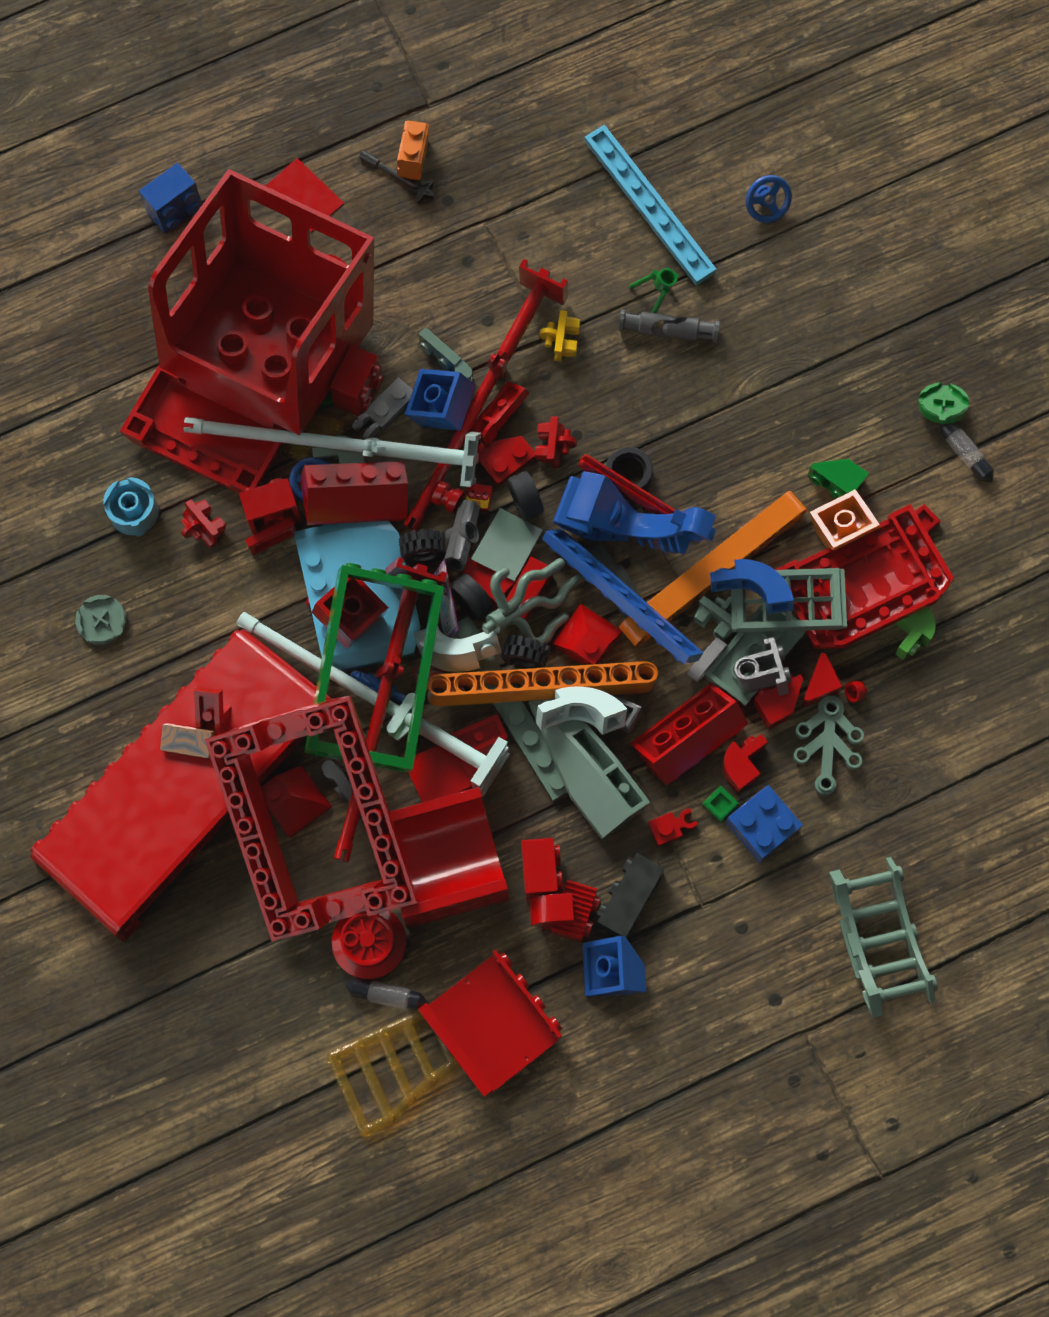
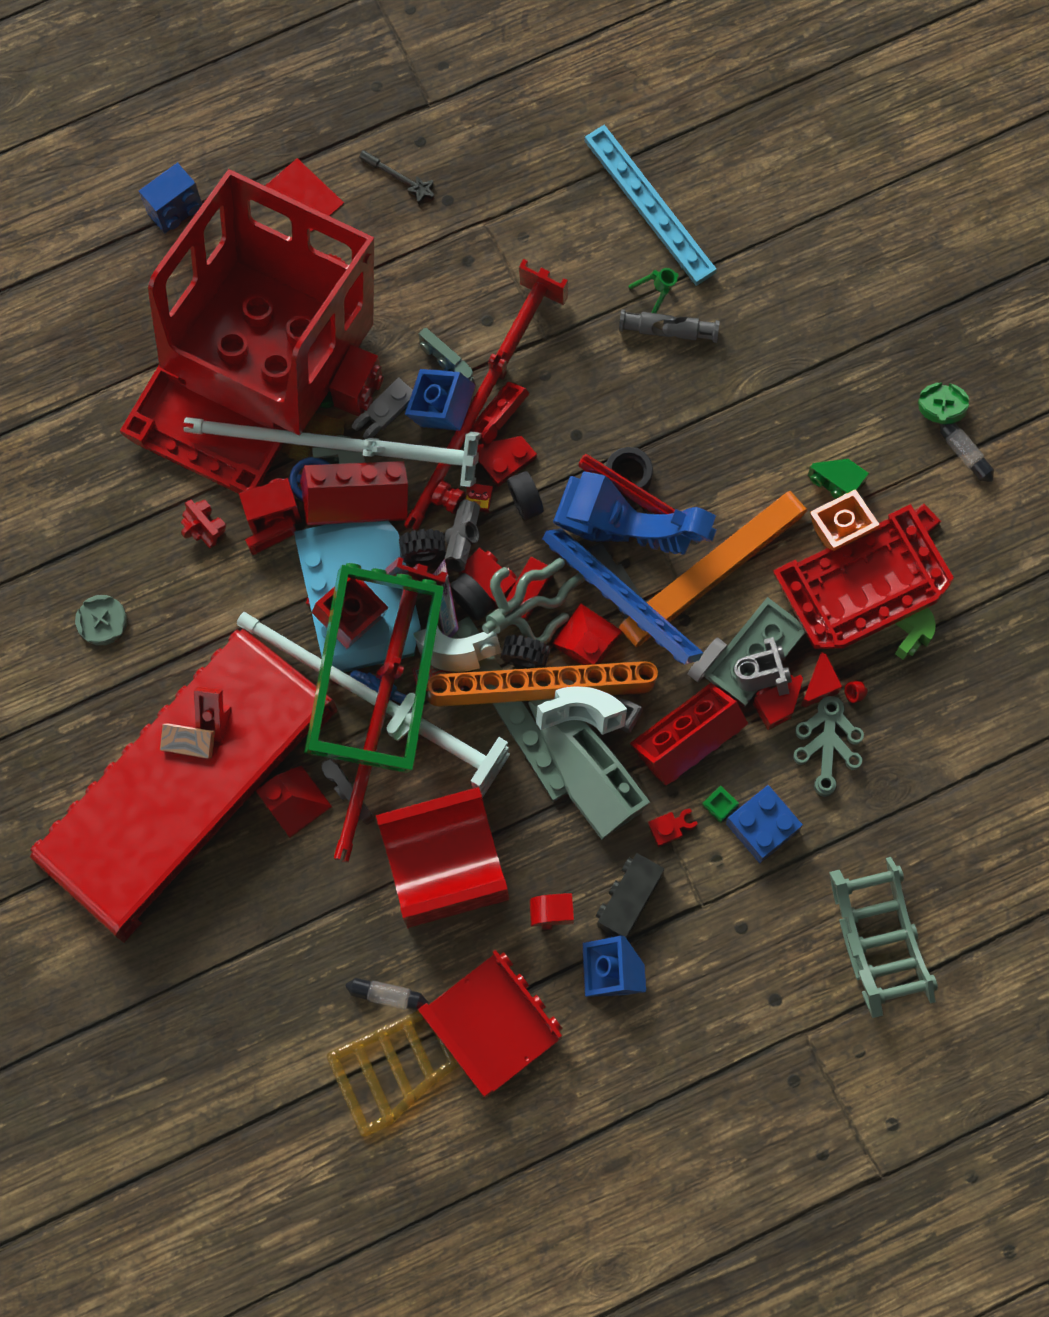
medium azure brick [103,477,159,536] -> none
red slope [205,696,418,942] -> none
red wheel [332,911,406,979] -> none
orange brick [397,121,429,180] -> none
red tile [409,745,472,802] -> none
red wing [450,714,508,780] -> none
sand green sticker [471,508,542,581] -> none
red brick [521,838,563,902] -> none
red hips [535,416,577,468] -> none
yellow hips [539,310,580,362] -> none
red brick [551,880,601,943] -> none
sand green hips [693,596,737,642] -> none
blue arch [710,559,794,614] -> none
red brick [723,734,768,794] -> none
sand green piece [731,568,847,632] -> none
blue piece [745,175,792,223] -> none

